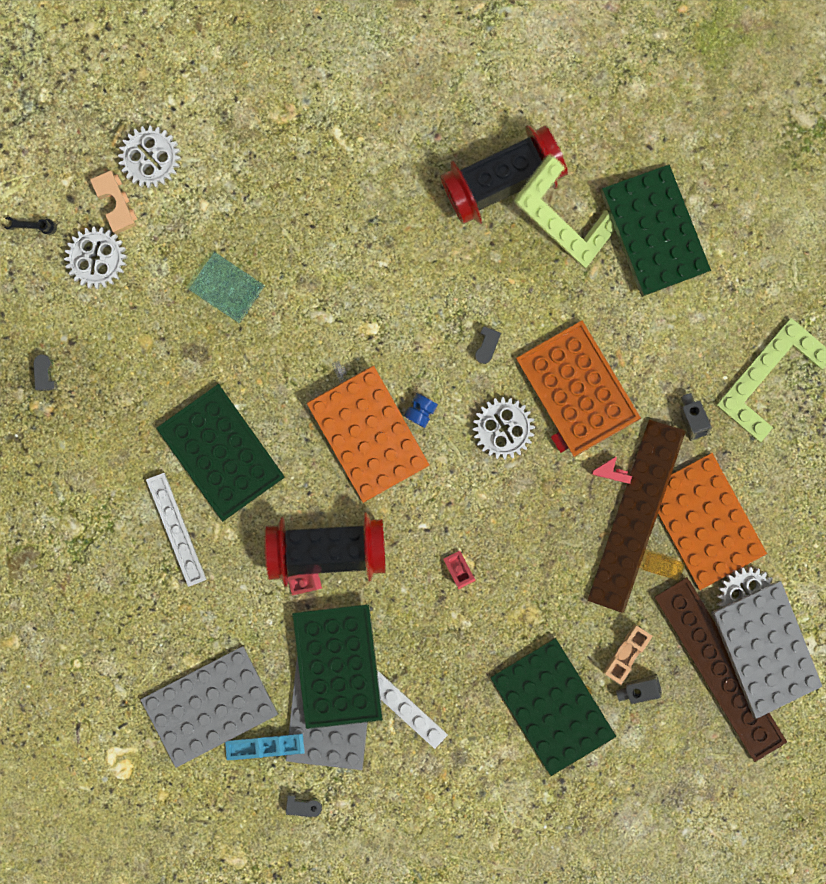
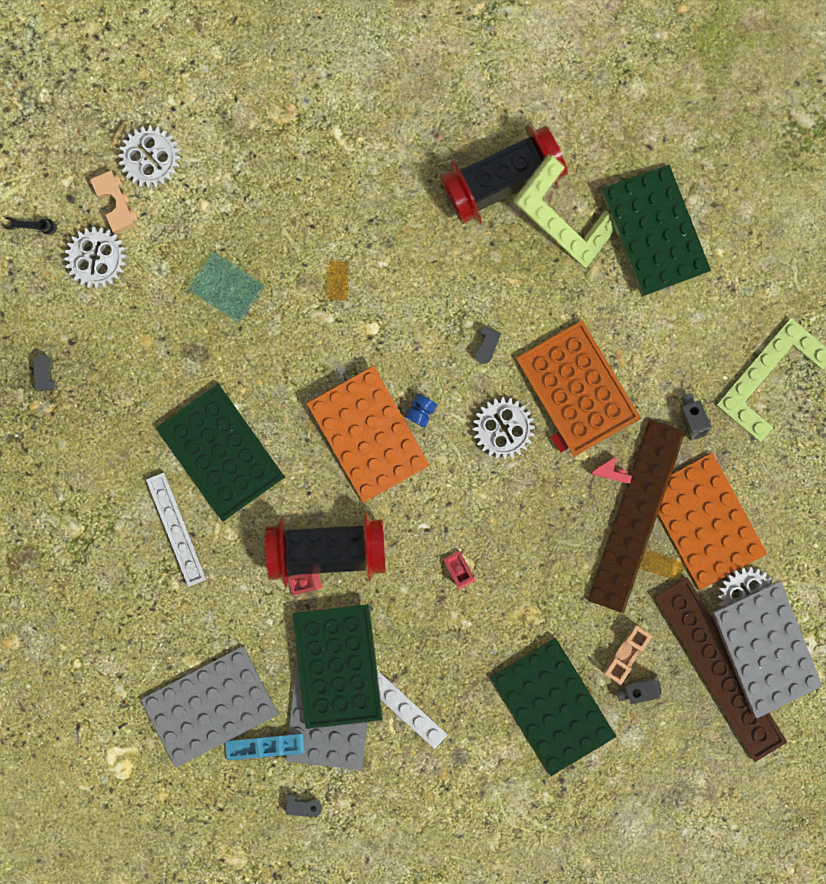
none -> clear yellow tile [329,262,349,301]

